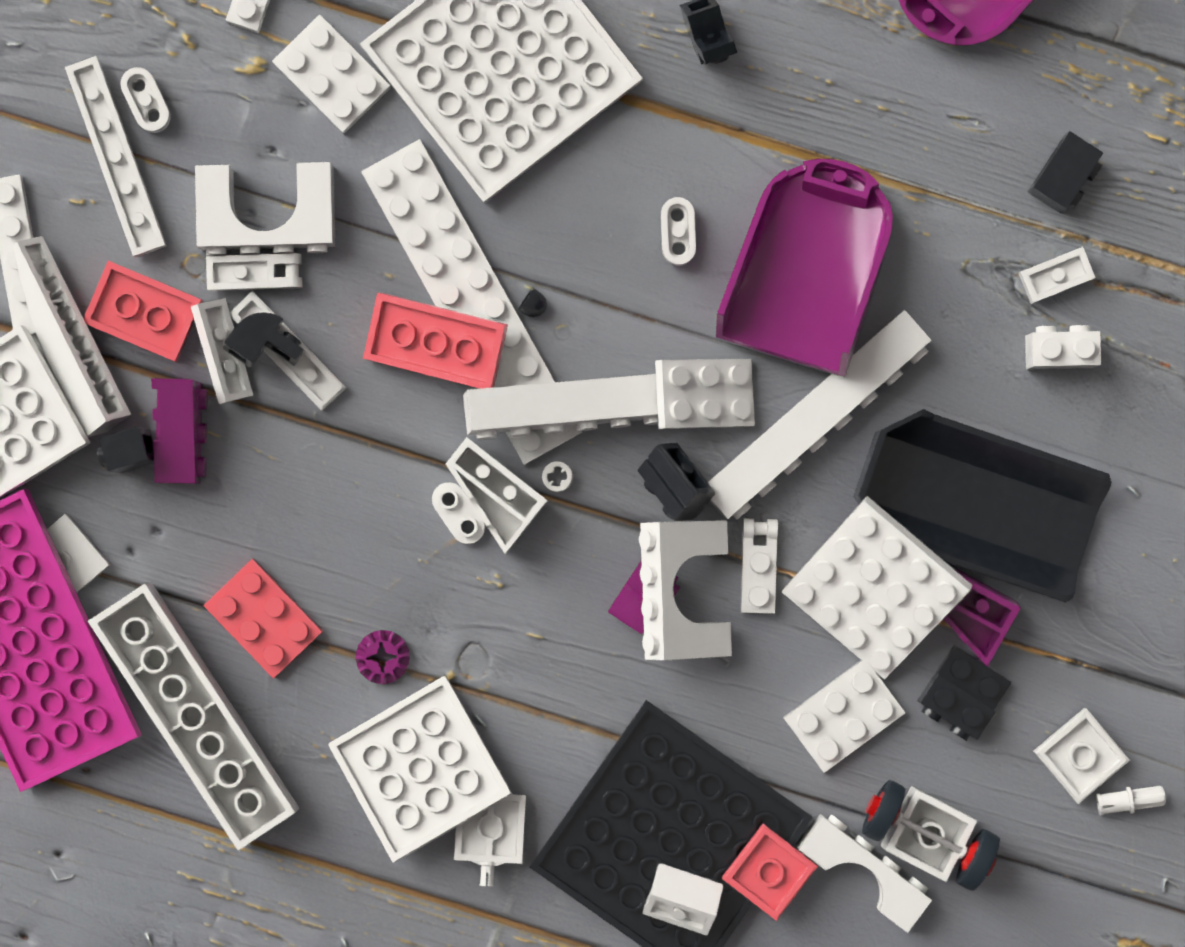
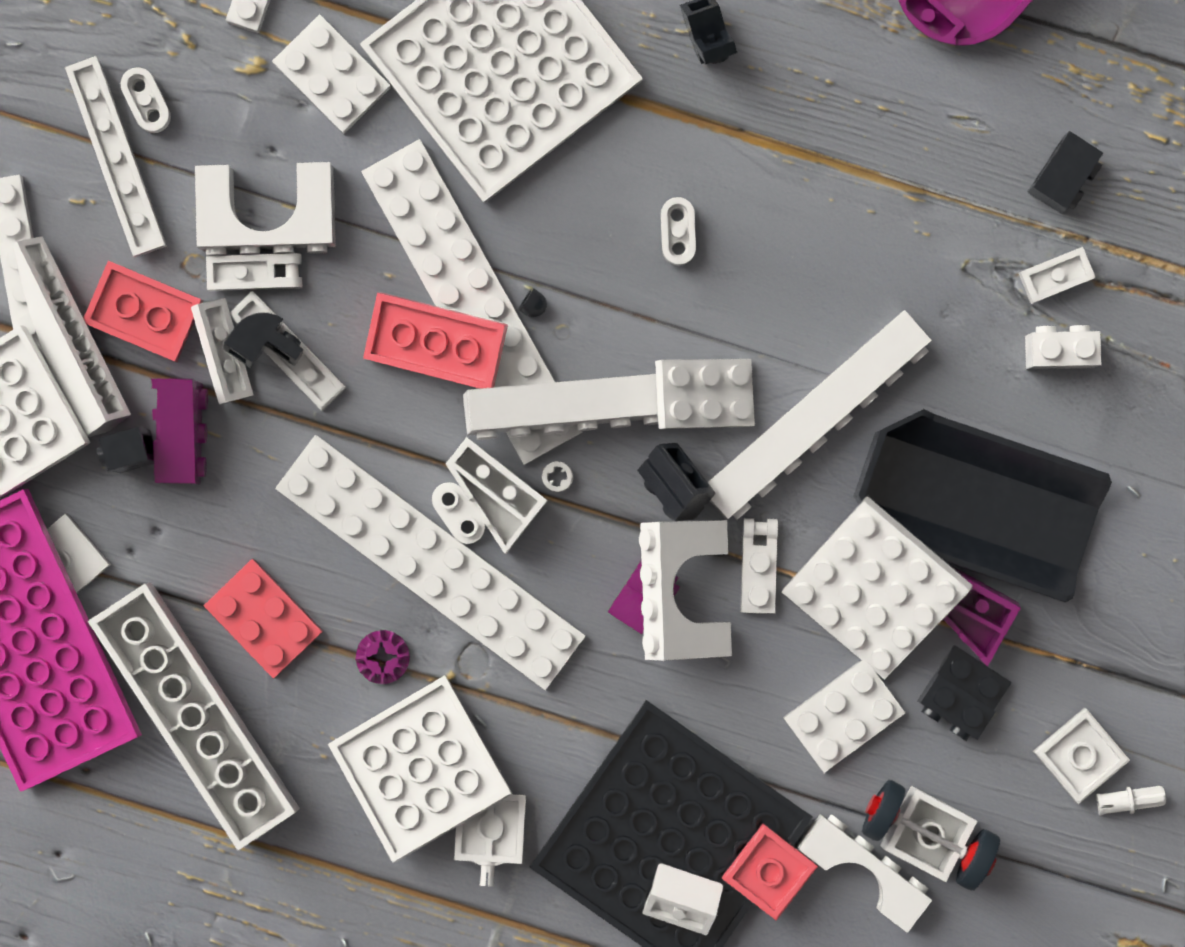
magenta windscreen [716,159,893,377] -> none
none -> white plate [275,434,585,690]

